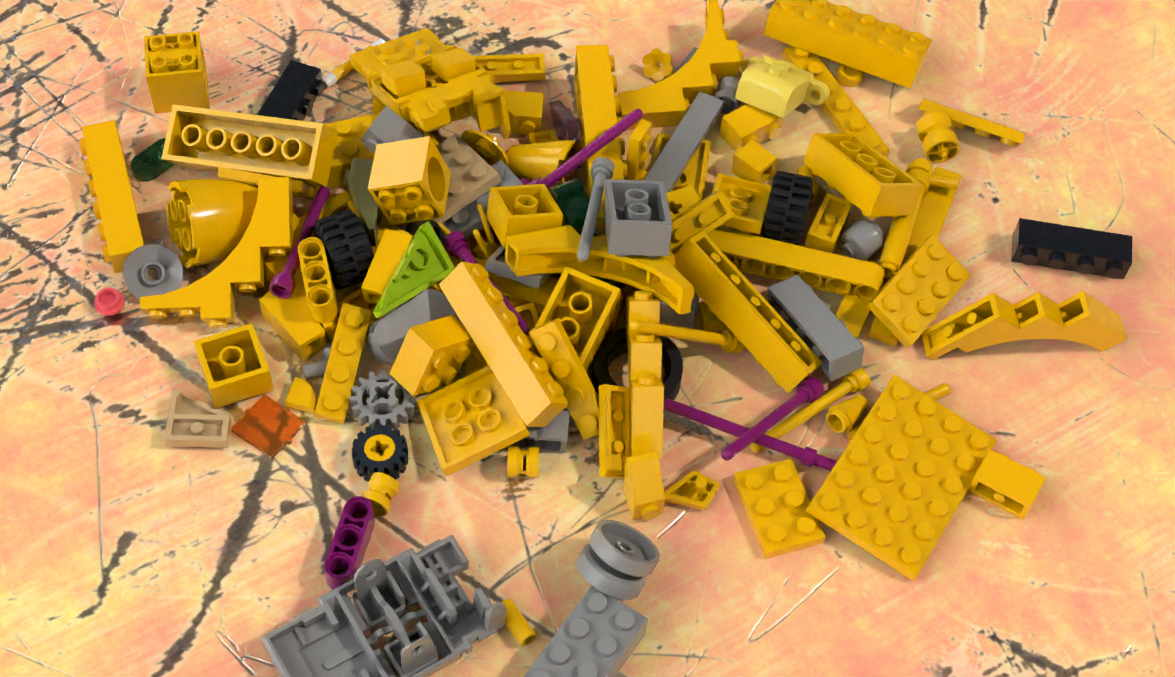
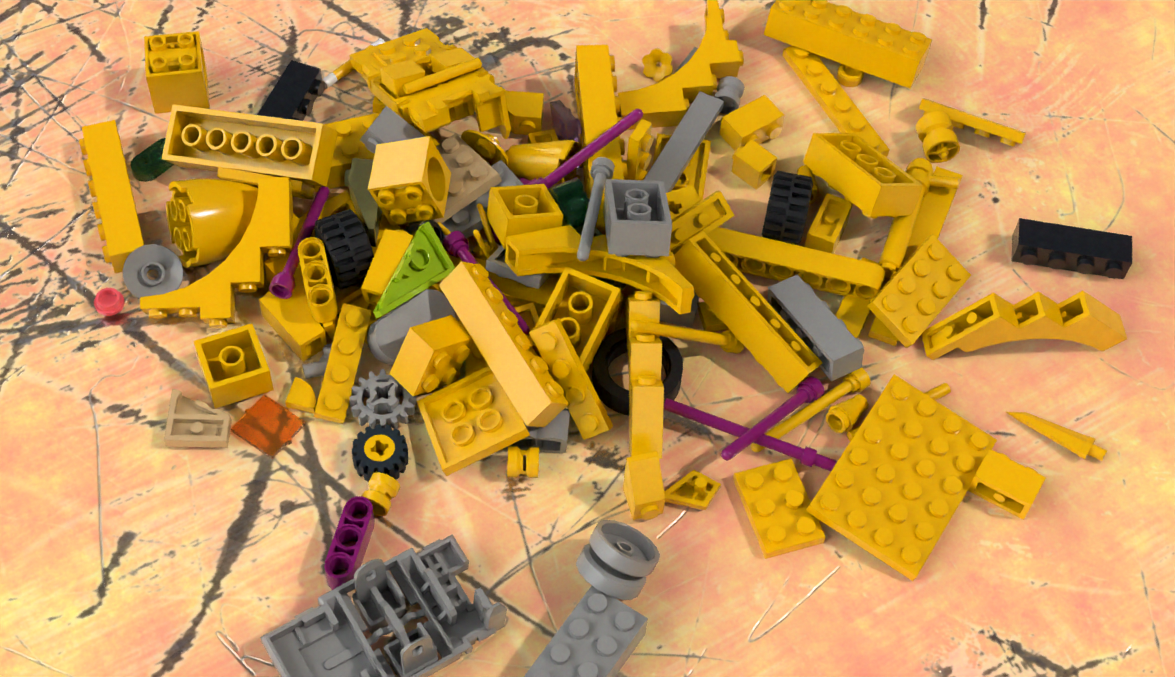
yellow plate [473,53,546,82] -> none
yellow axle [501,599,537,647] -> none
yellow tile [599,384,631,480] -> none
yellow plate [712,173,772,234] -> none
light yellow piece [735,55,830,118] -> none
light grey head [841,219,883,260] -> none
none -> yellow bar [403,57,482,95]
none -> yellow bar [1006,412,1107,461]

